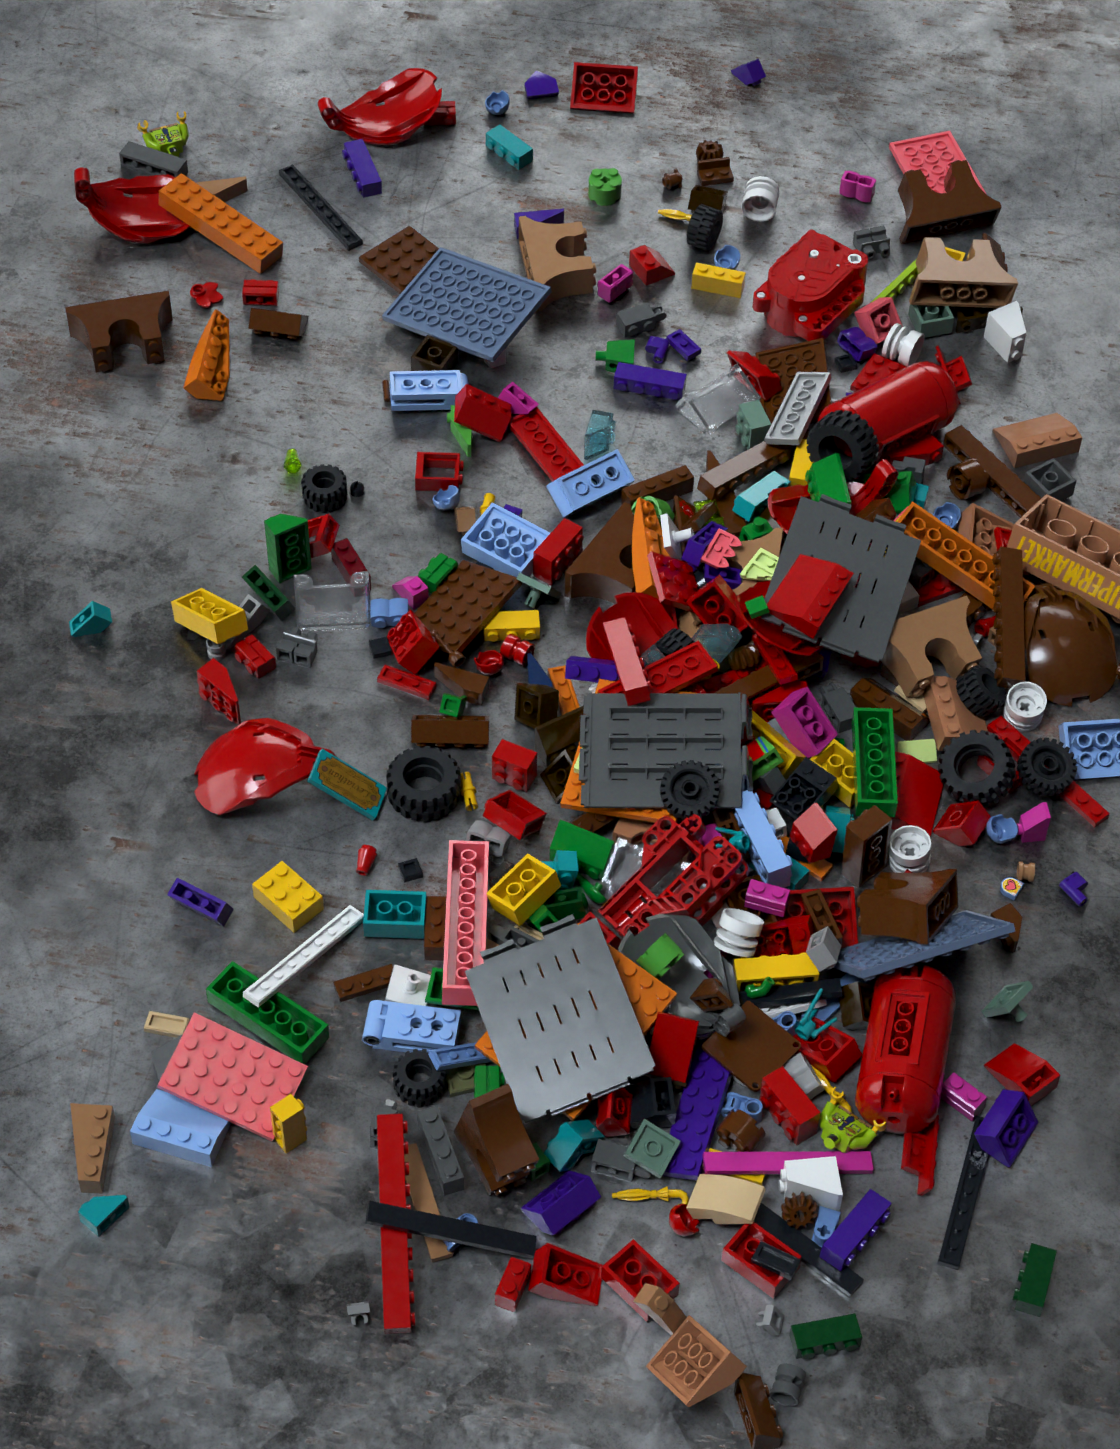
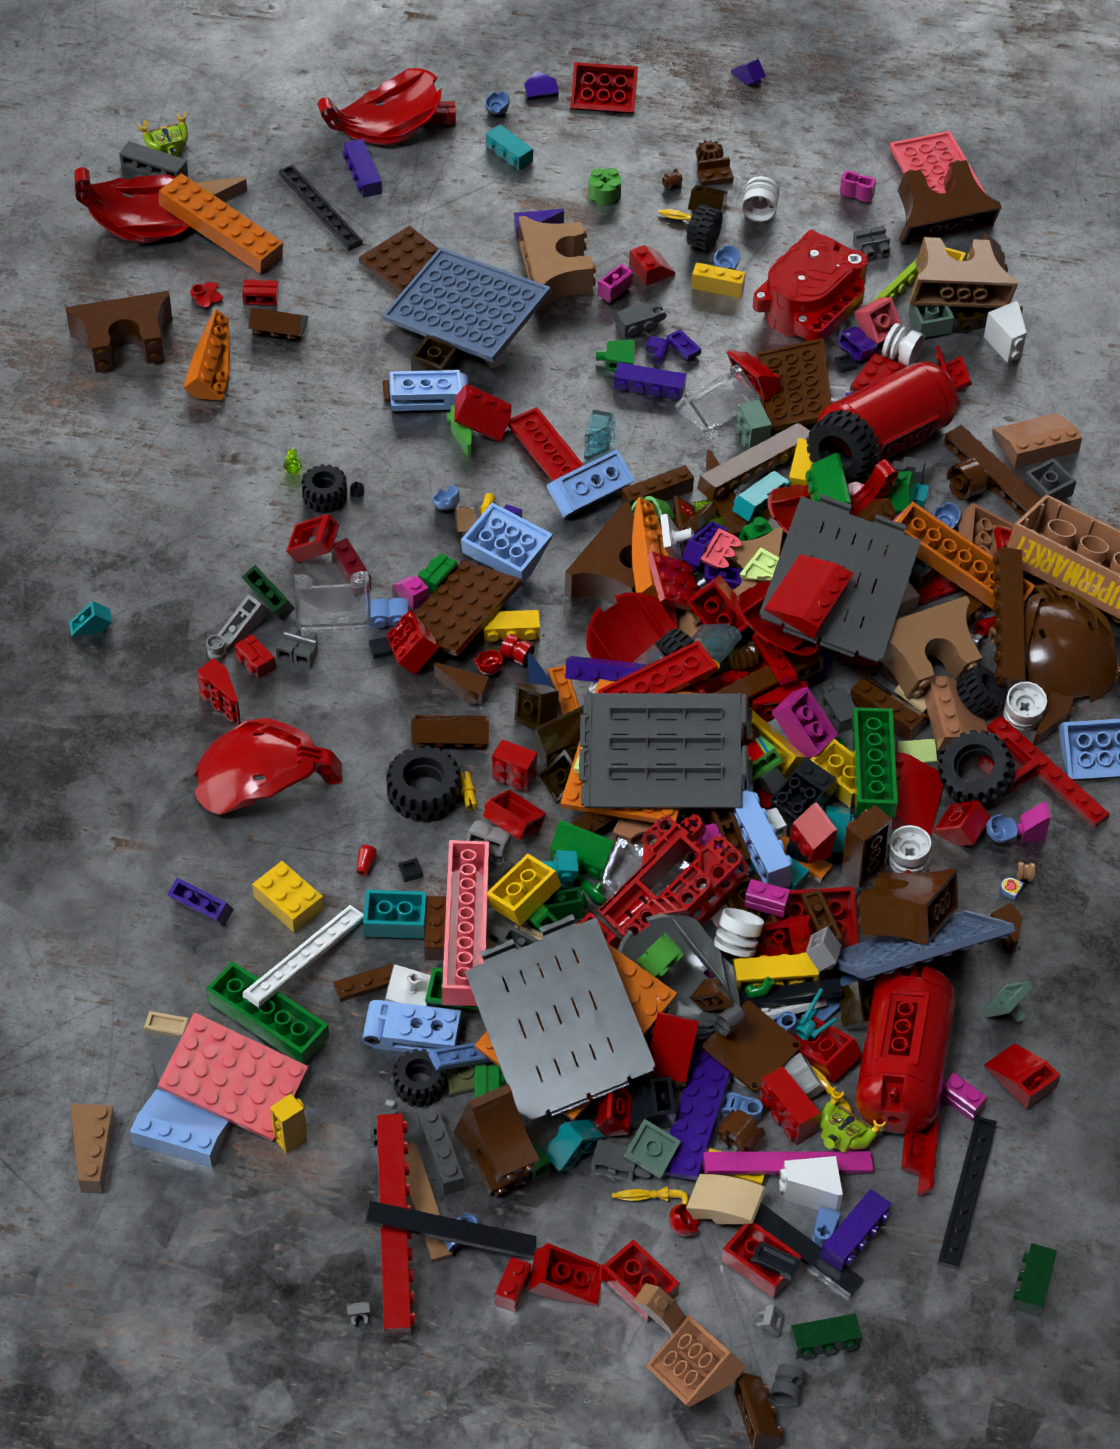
teal slope [78,1195,130,1237] -> none
yellow brick [171,588,248,644] -> none
green slope [264,513,312,584] -> none
tile [307,749,387,821] -> none
red tile [377,665,437,700] -> none
red window [415,452,464,491] -> none
reddish brown hinge [430,630,466,668] -> none
green panel [439,693,467,717] -> none
dark pink slope [498,382,539,414] -> none
sand green tile [516,572,562,609] -> none
dark purple slope [521,1170,601,1235] -> none
red brick [533,518,584,585] -> none
brick [603,617,652,706] -> none
black wheel [660,760,720,820] -> none
teal plant [715,827,750,857] -> none
green tile [745,595,769,619] -> none
light grey plate [765,372,831,445] -> none
reddish brown gear [781,1192,818,1229] -> none
red slope [888,433,944,466] -> none
dark purple slope [974,1089,1038,1167] -> none
black wheel [1017,737,1077,796] -> none
dark purple piece [1059,871,1088,907] -> none
none -> reddish brown slope [1033,691,1075,746]

